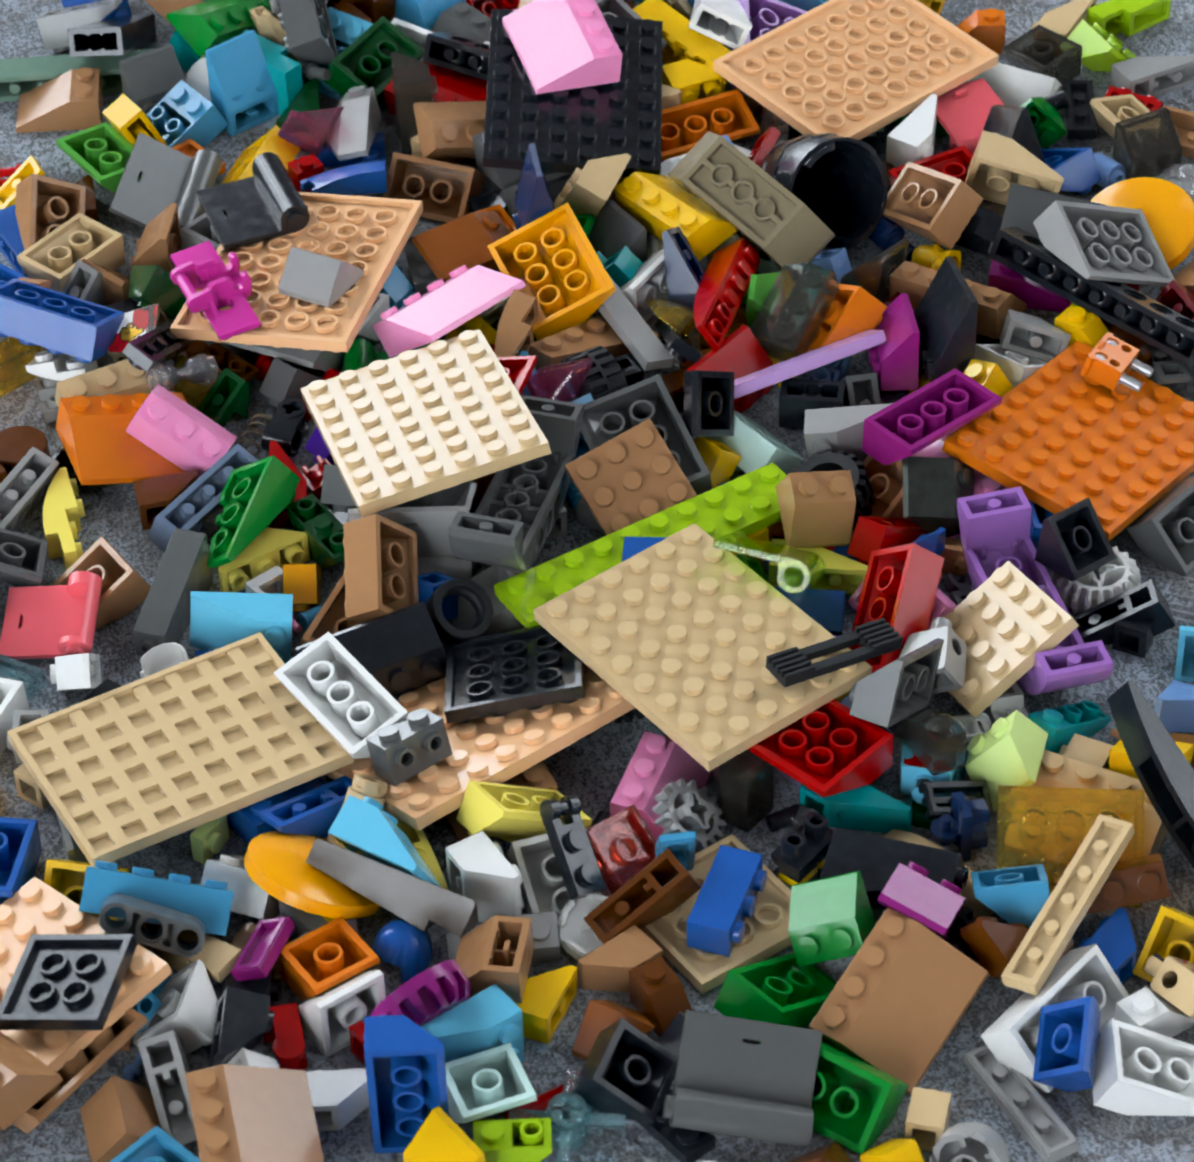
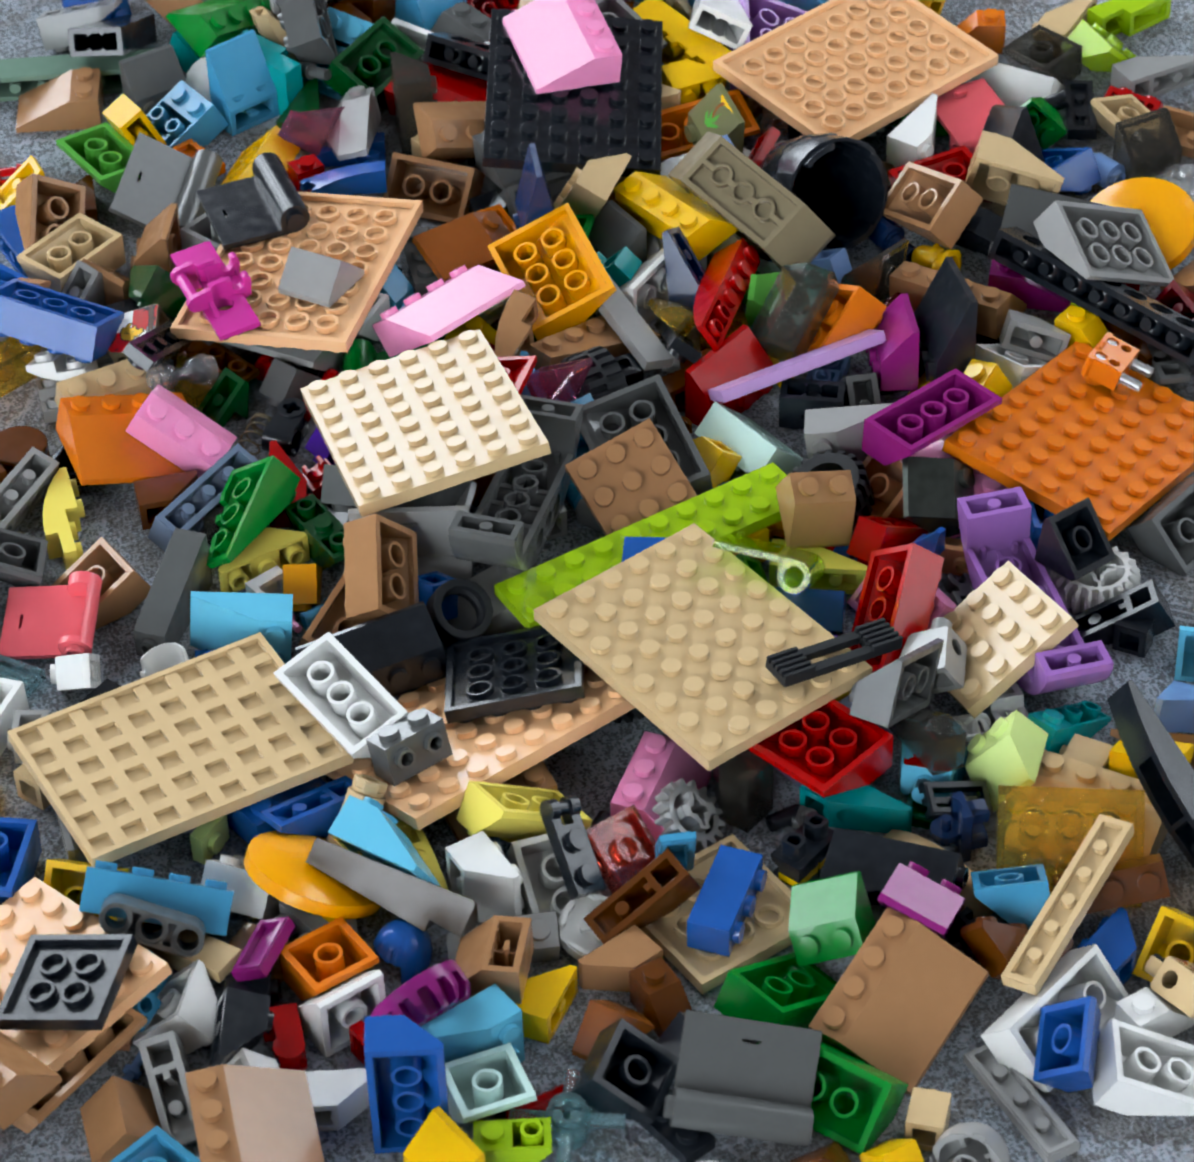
black slope [682,370,734,436] -> none
none -> olive slope [684,83,745,153]

